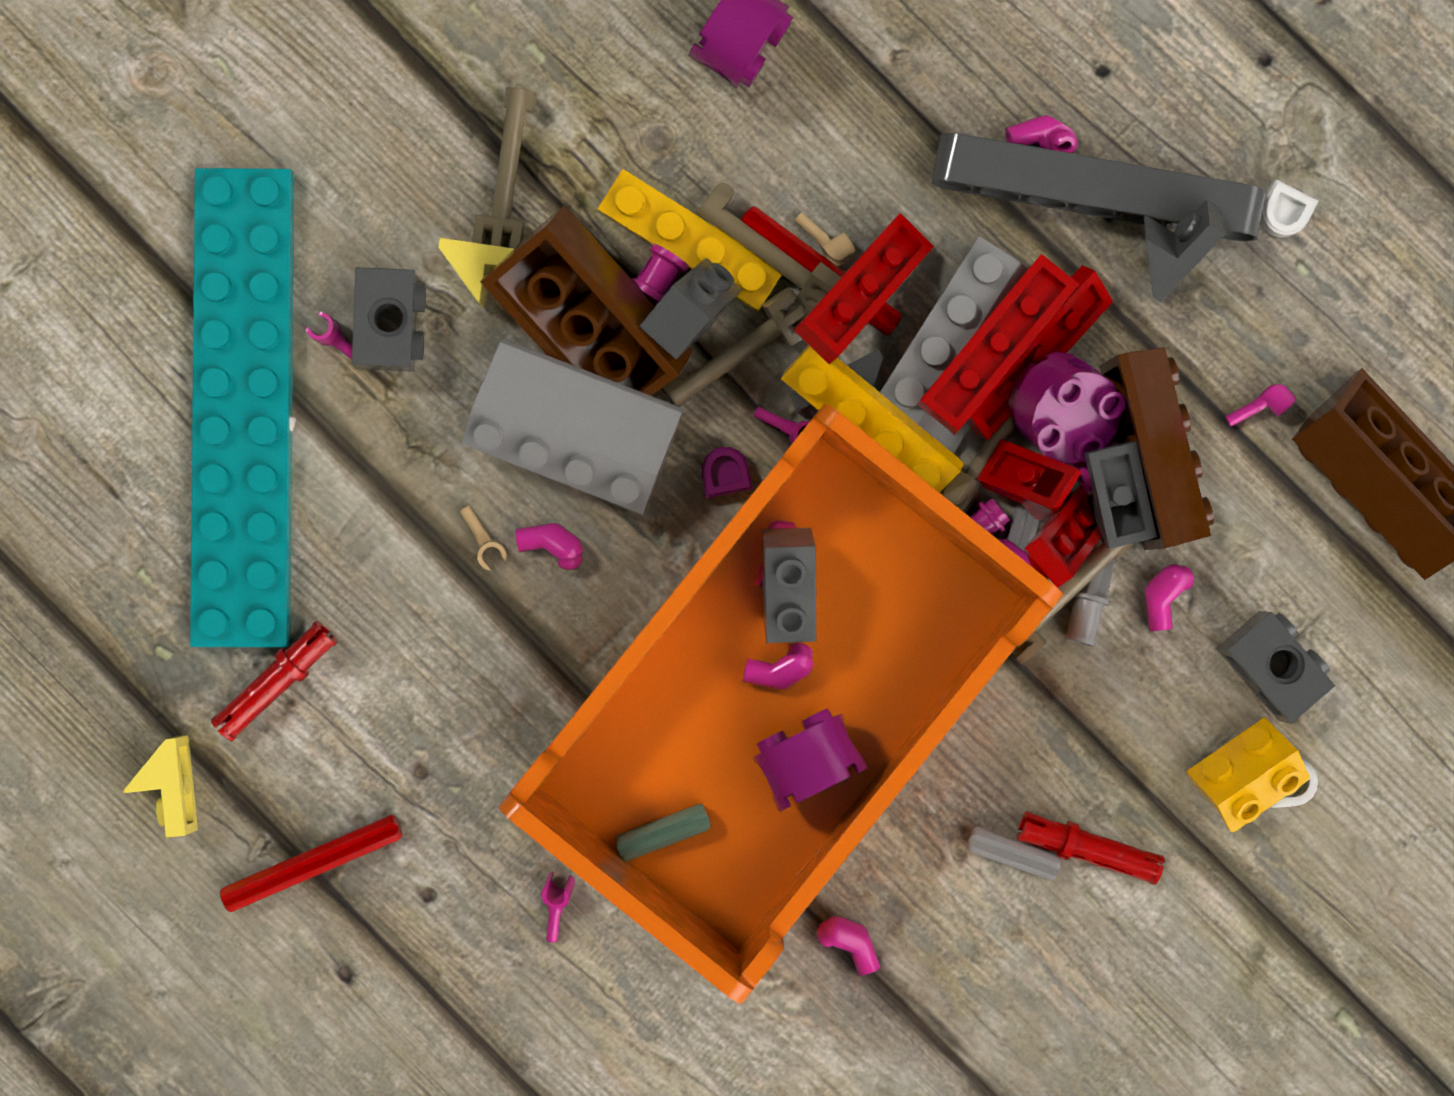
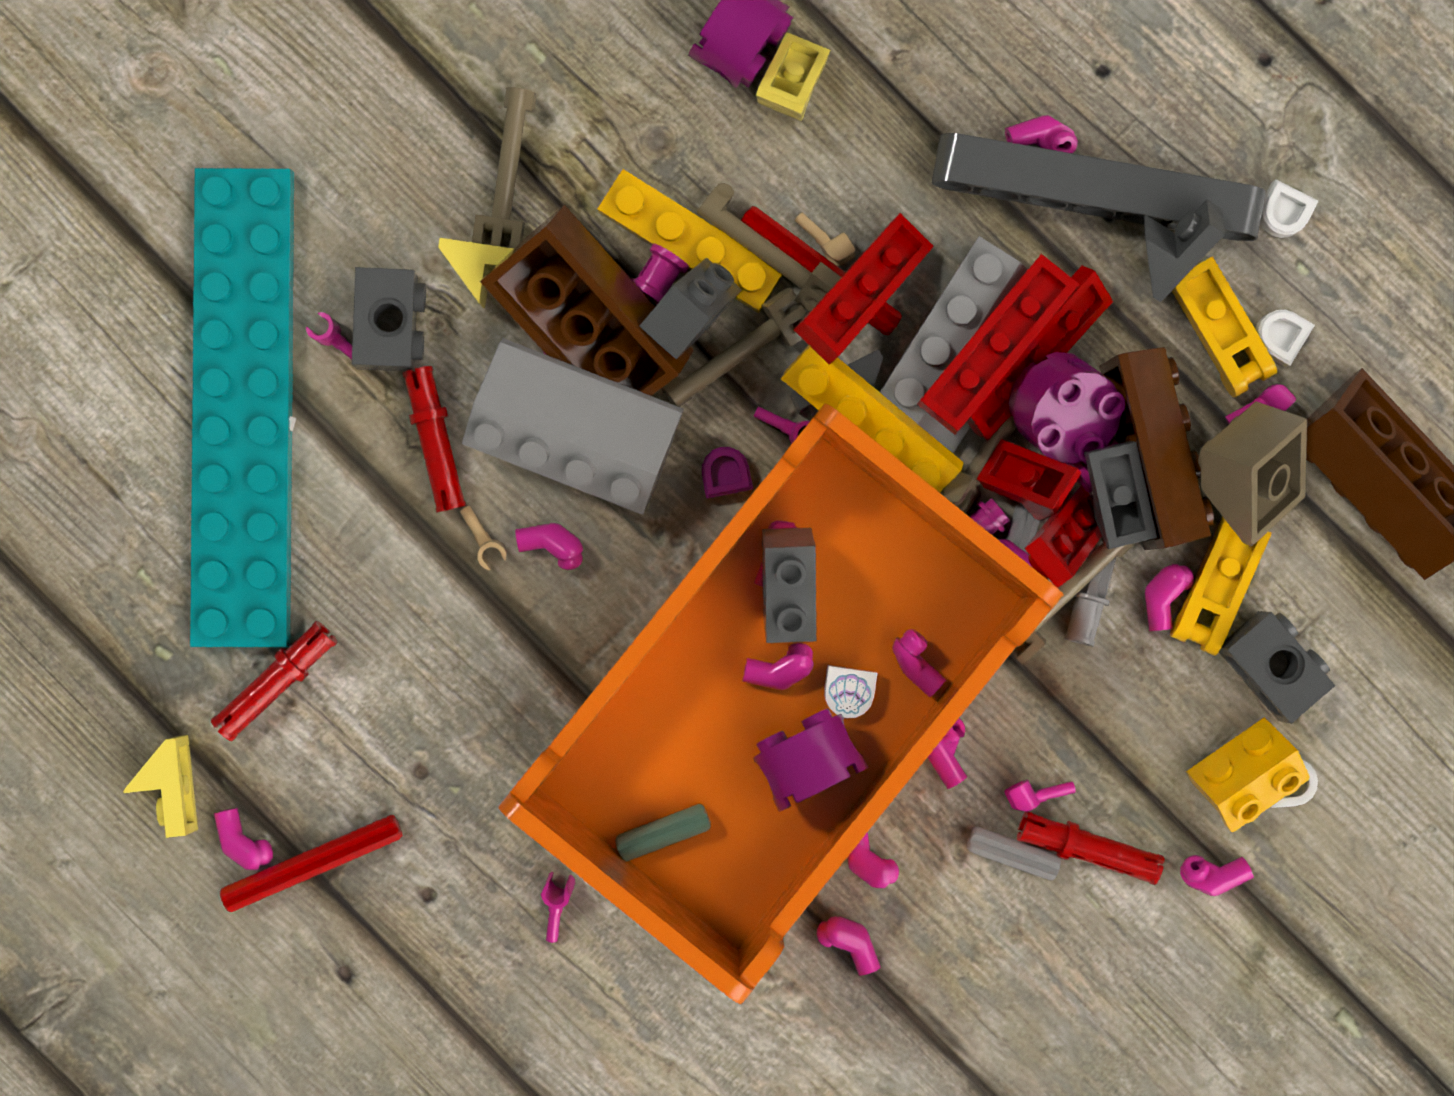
none -> dark pink arm [213,807,273,870]
none -> red pin [402,366,467,513]
none -> light yellow slope [756,32,830,121]
none -> tile [824,665,878,718]
none -> dark pink arm [847,832,899,889]
none -> dark pink arm [892,629,946,697]
none -> dark pink arm [927,718,967,789]
none -> dark pink hand [1004,779,1076,811]
none -> yellow plate [1170,516,1272,656]
none -> yellow plate [1172,256,1277,398]
none -> dark pink arm [1180,855,1254,896]
none -> dark tan slope [1198,401,1307,546]
none -> white tile [1255,310,1315,368]

